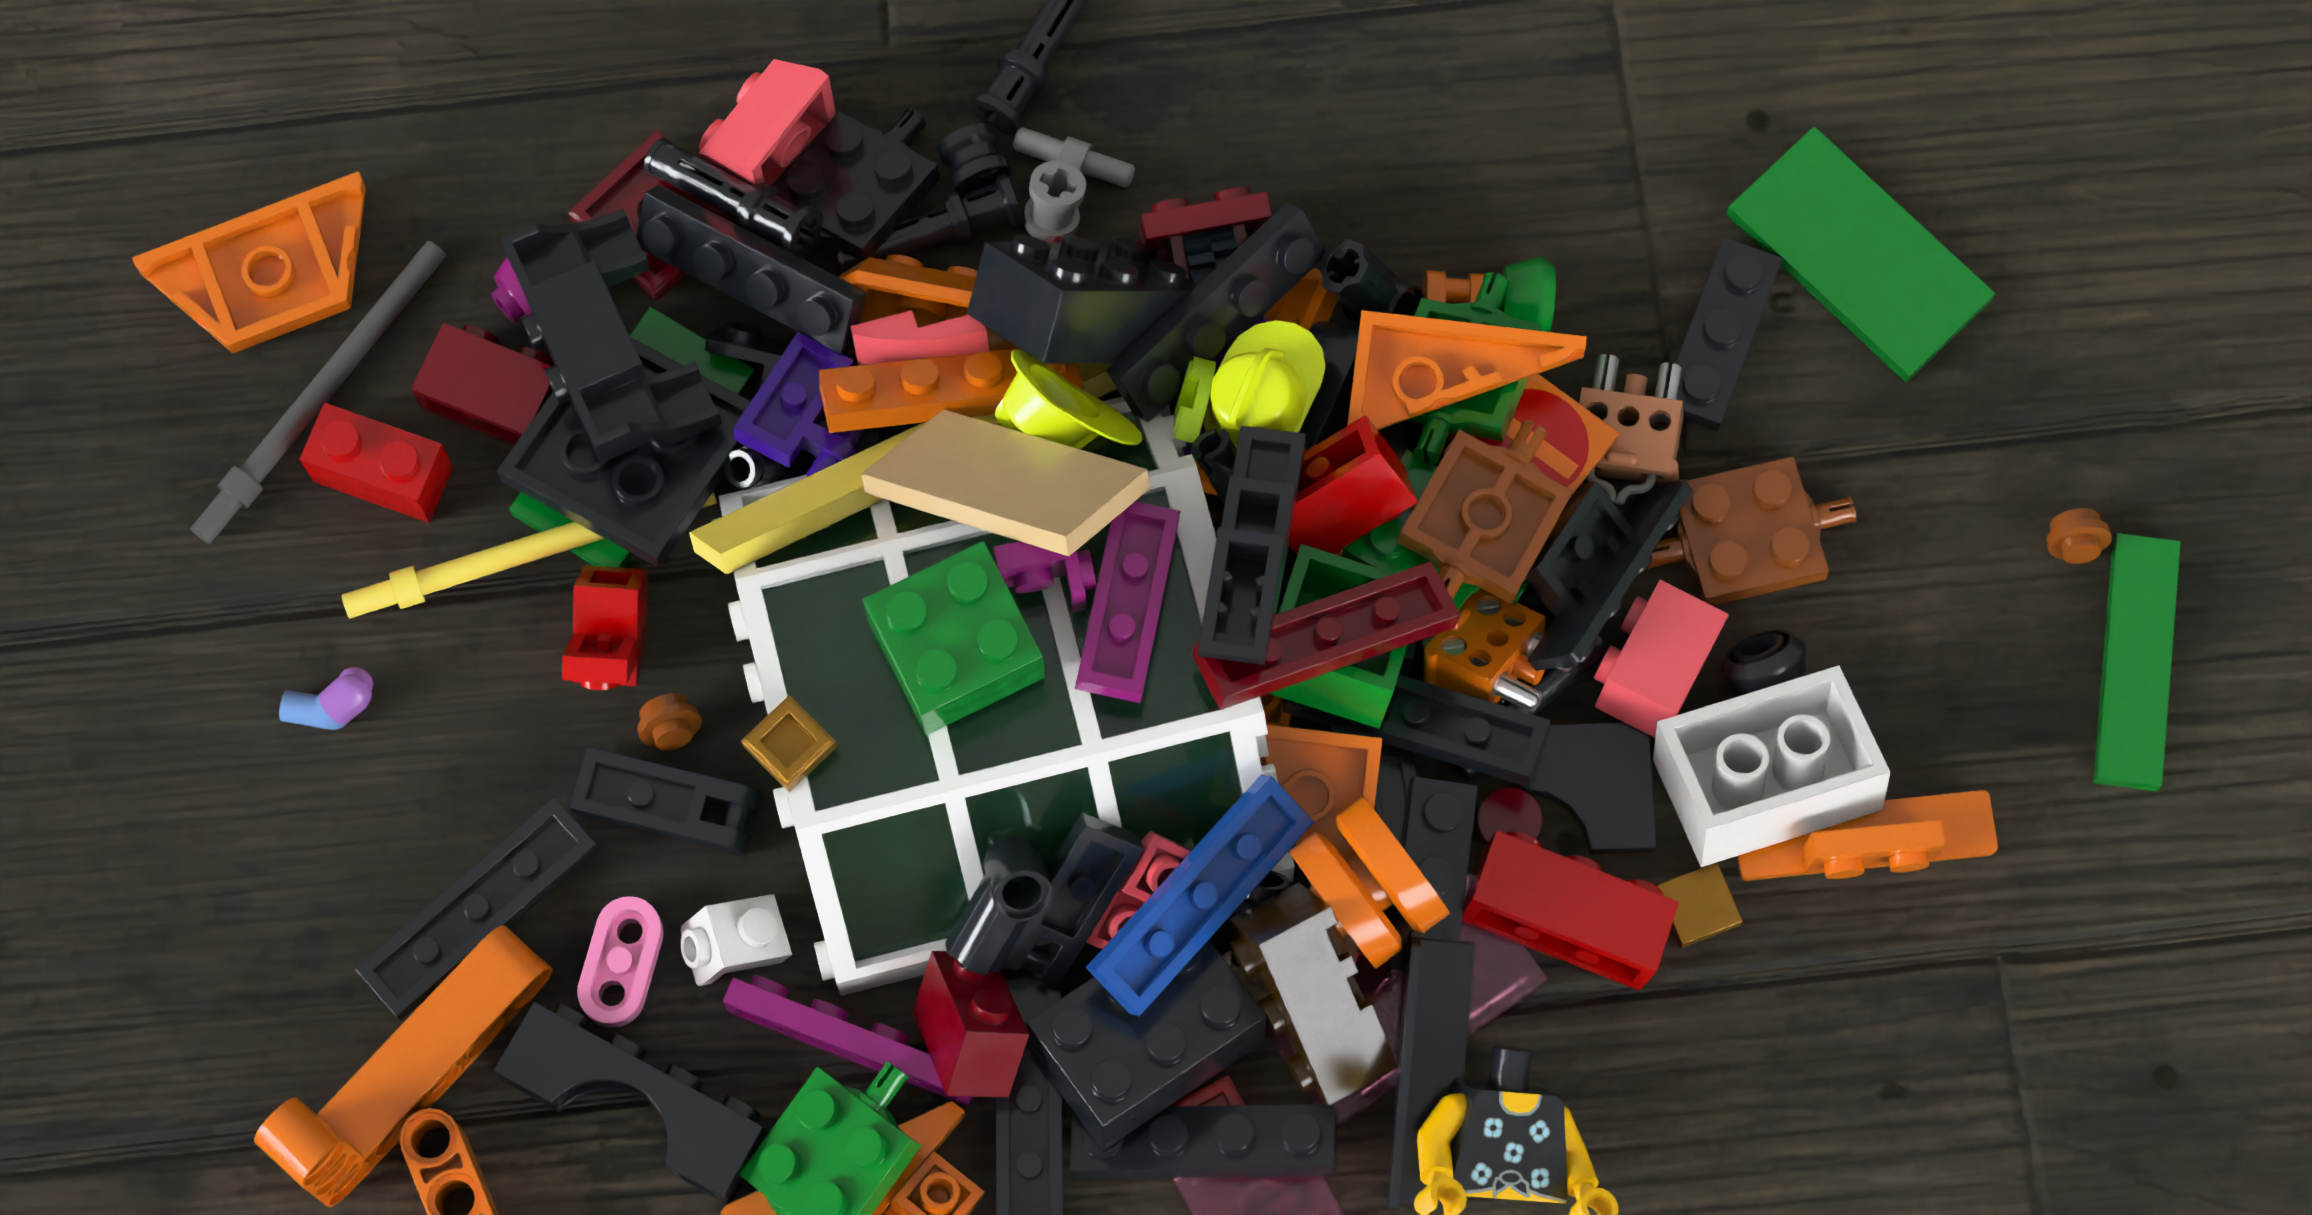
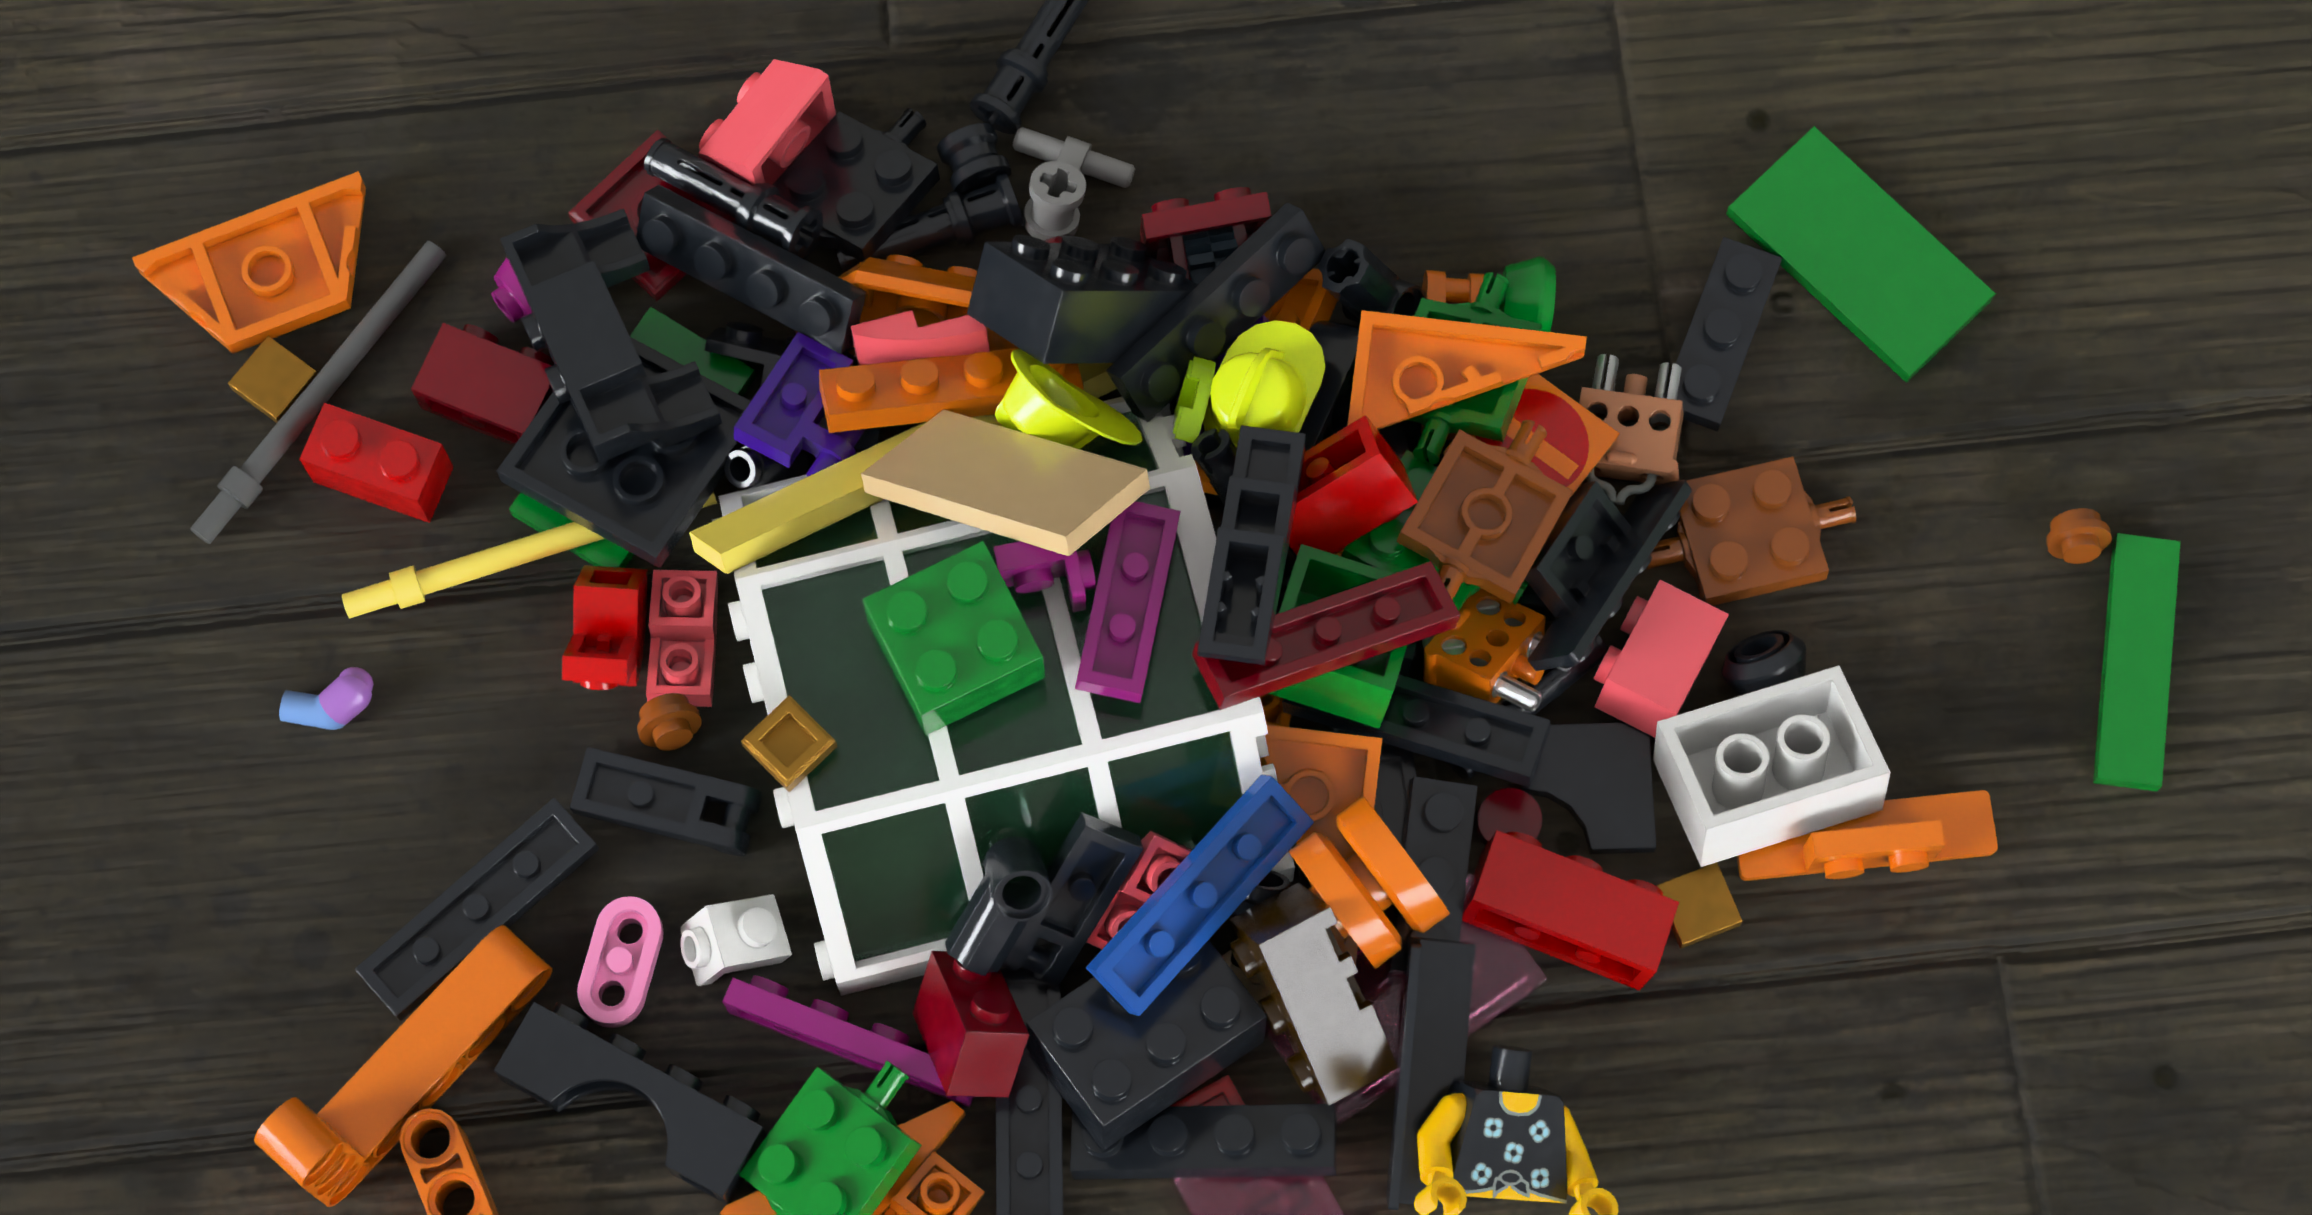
none -> pearl gold tile [228,336,318,423]
none -> coral slope [646,570,718,707]

